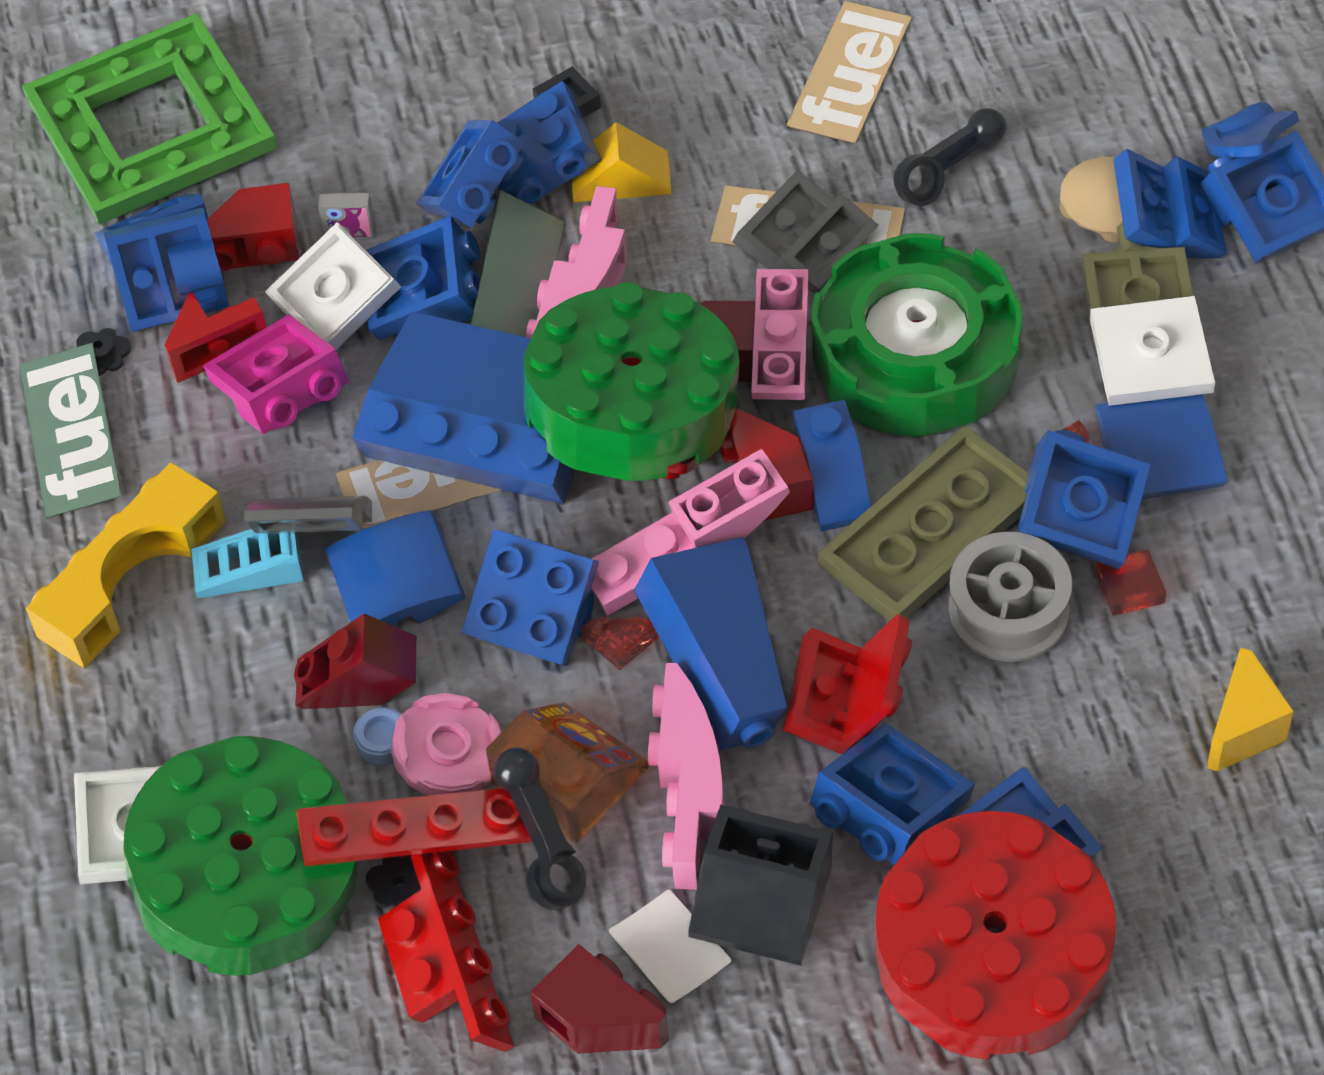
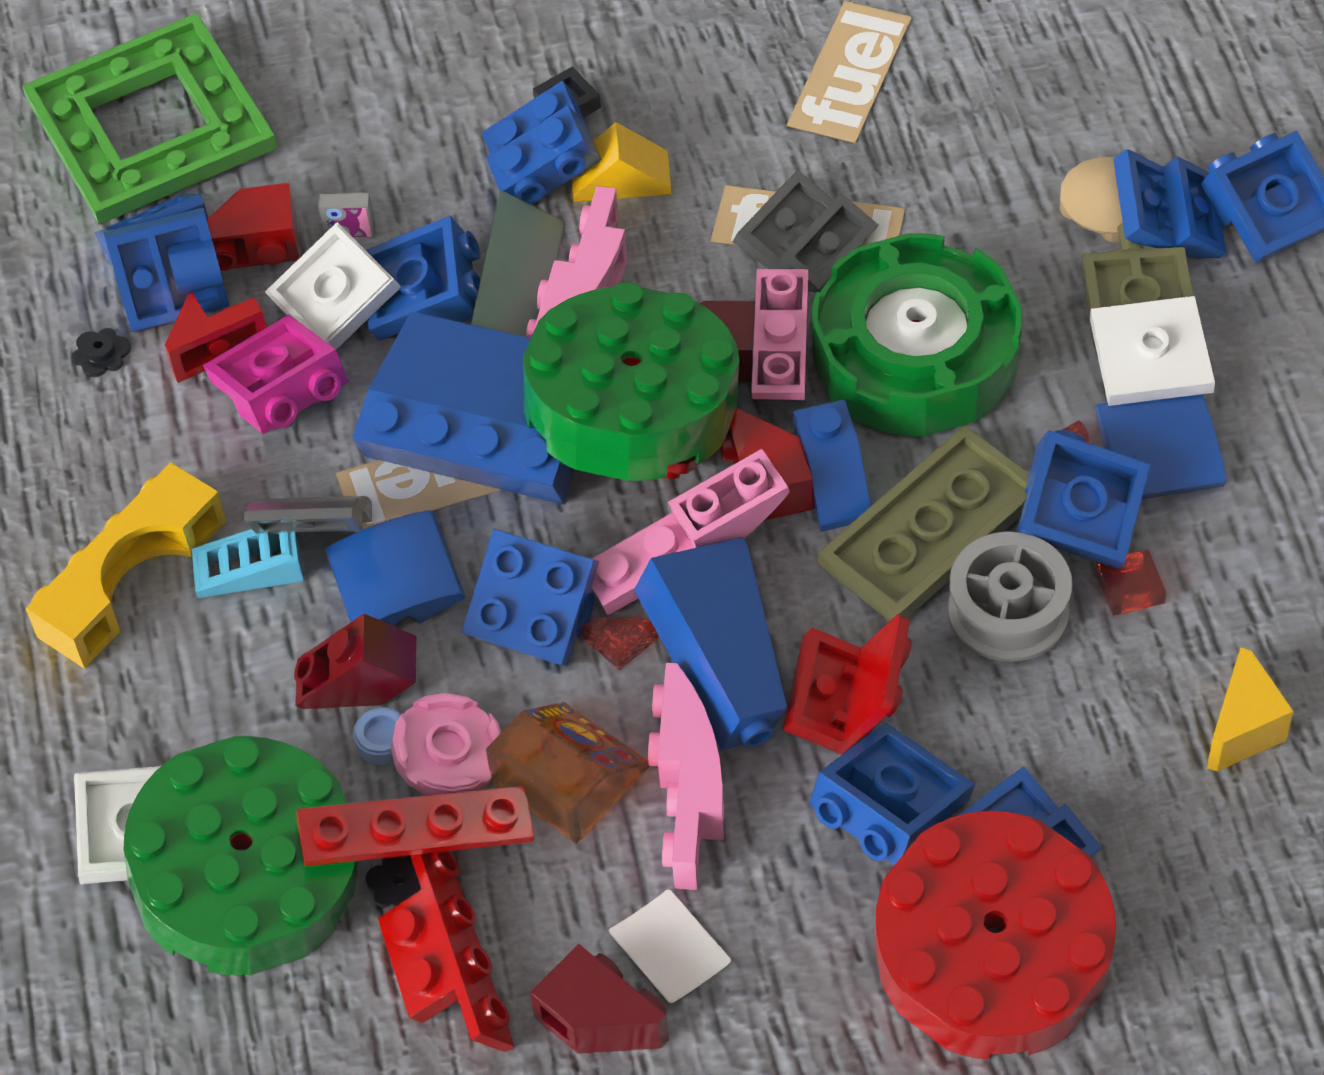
sticker [19,343,121,518] -> none
blue plate [416,120,525,228] -> none
black piece [494,747,586,911] -> none
black slope [688,804,833,966] -> none
black piece [893,108,1006,206] -> none
blue arm [1202,102,1299,157] -> none

